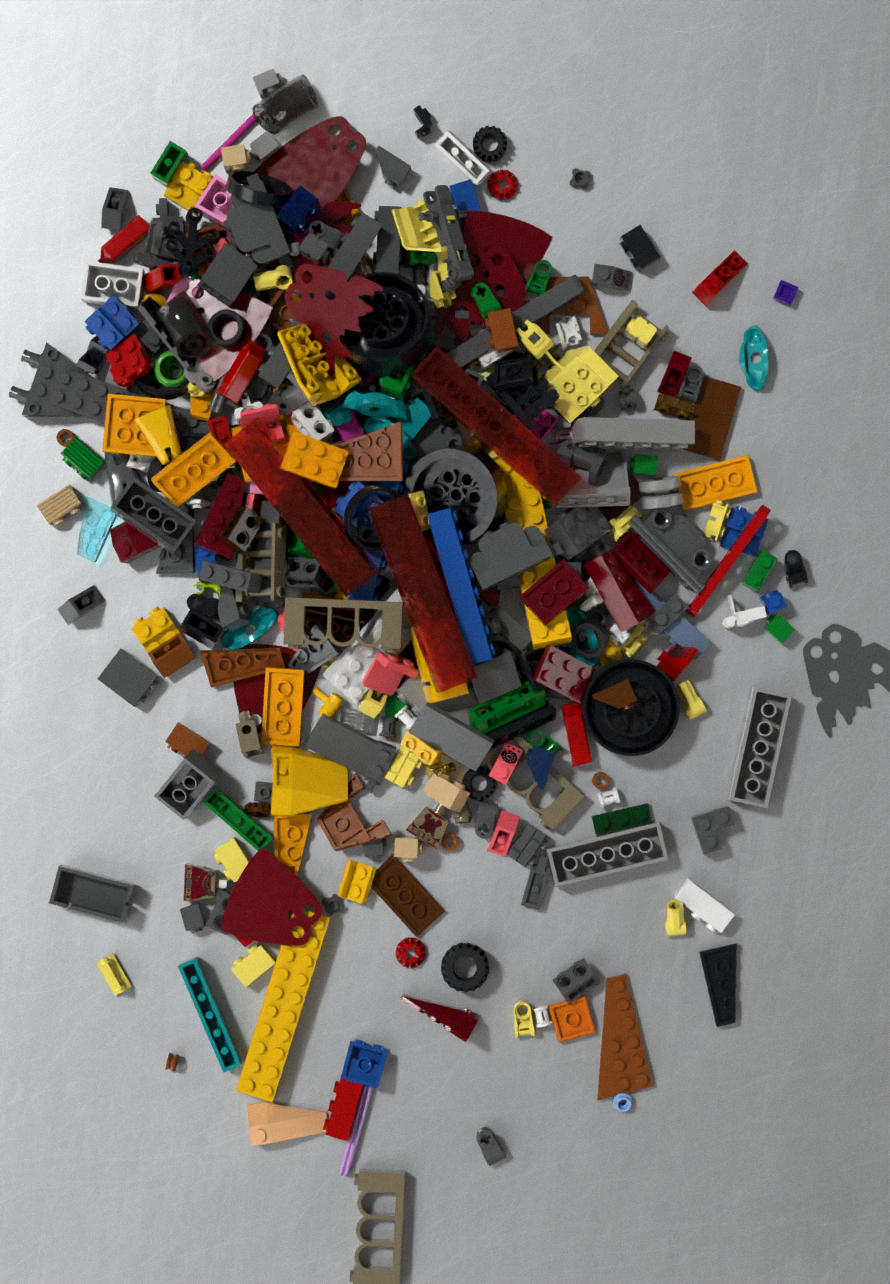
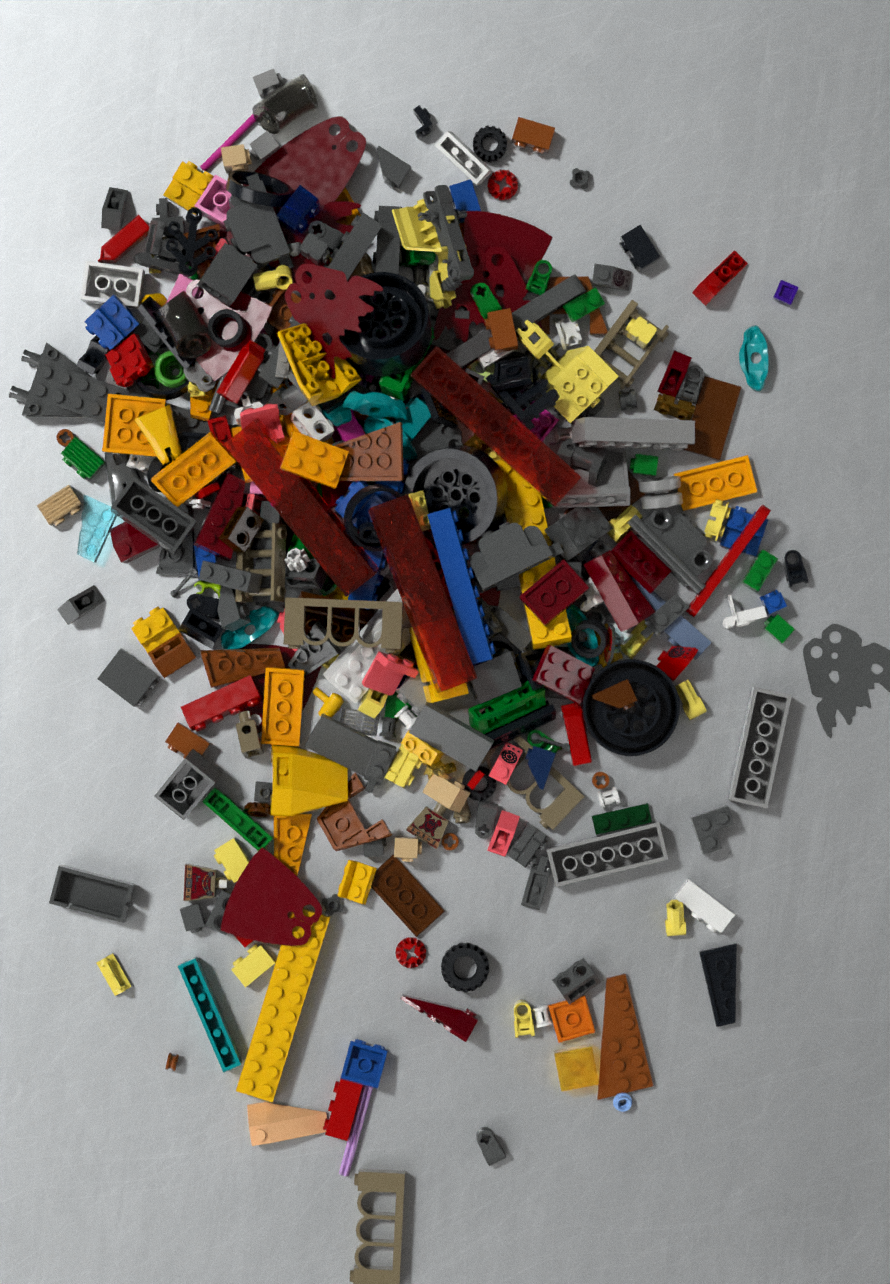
red piece [144,264,180,294] -> none
green brick [150,141,188,187] -> none
none -> dark grey hinge [170,567,198,597]
none -> red brick [181,675,262,731]
none -> red tile [194,482,220,499]
none -> light grey piece [275,341,289,379]
none -> white gear [284,548,310,572]
none -> red tile [467,769,485,789]
none -> dark orange brick [512,117,555,154]
none -> dark grey hinge [531,733,570,751]
none -> clear yellow brick [553,1044,599,1092]
none -> green plate [563,287,605,322]
none -> clear light blue piece [604,624,621,665]

